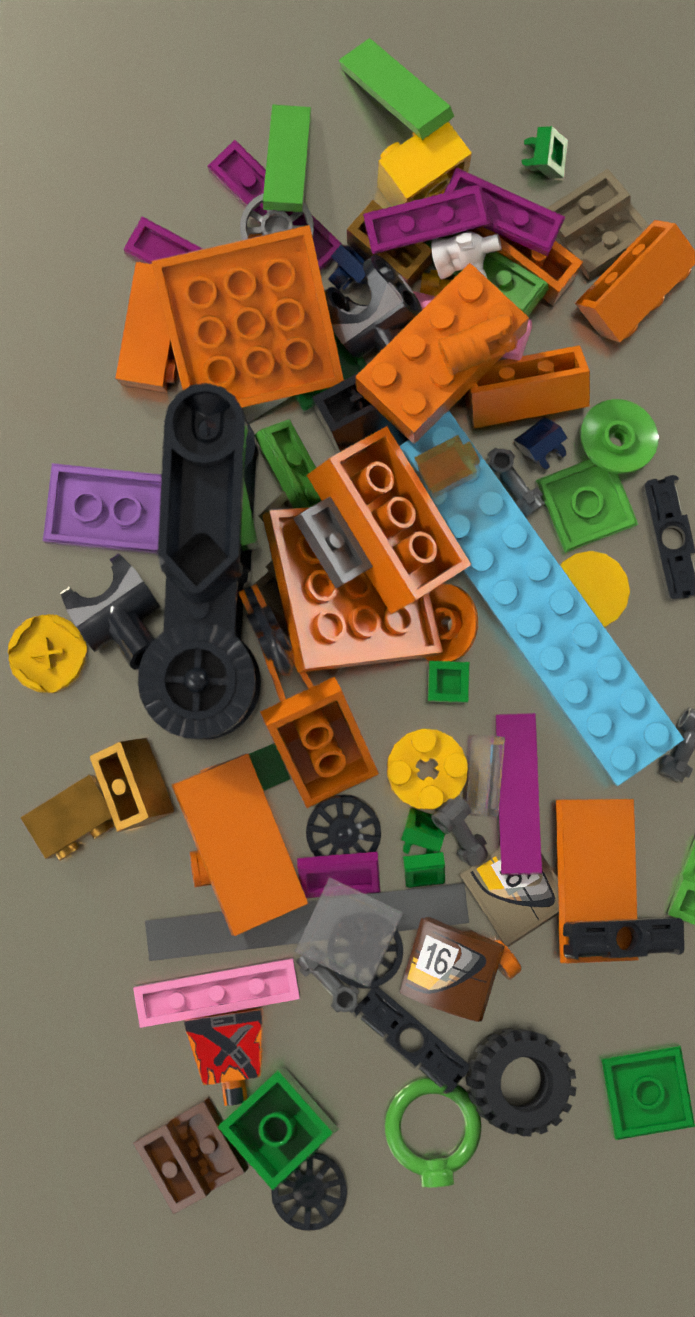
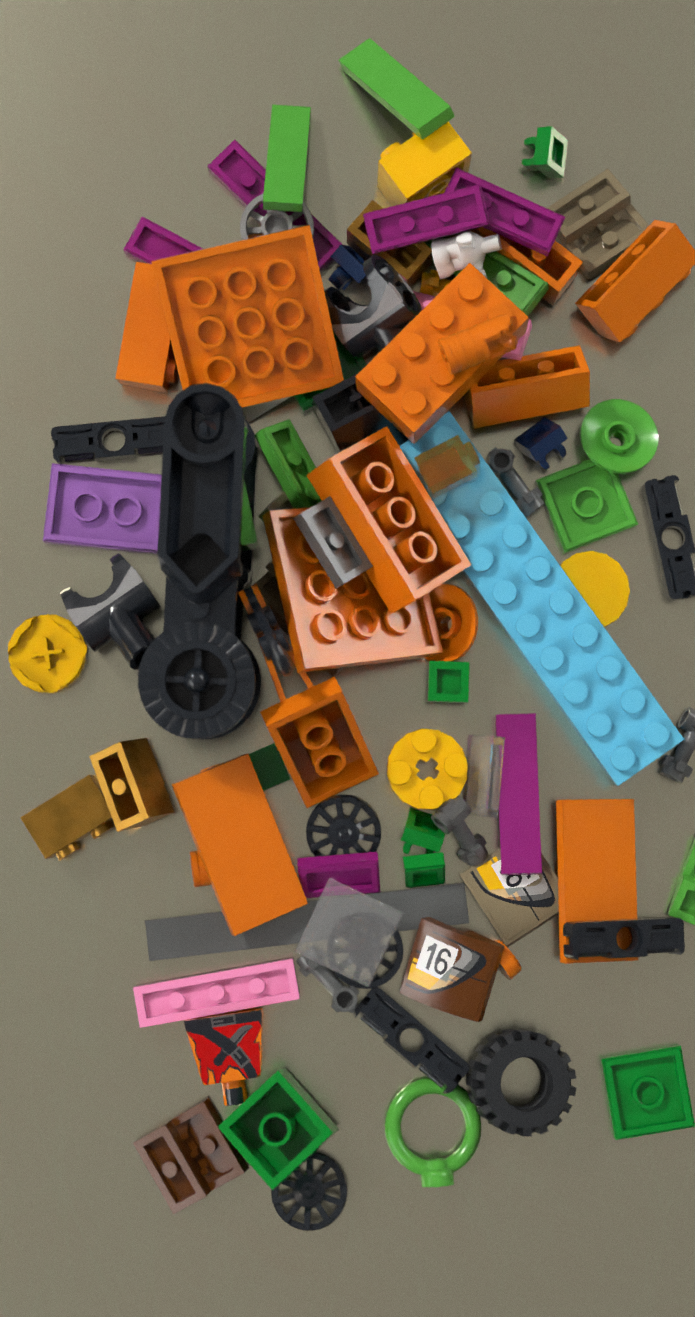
none -> black piece [51,416,165,464]

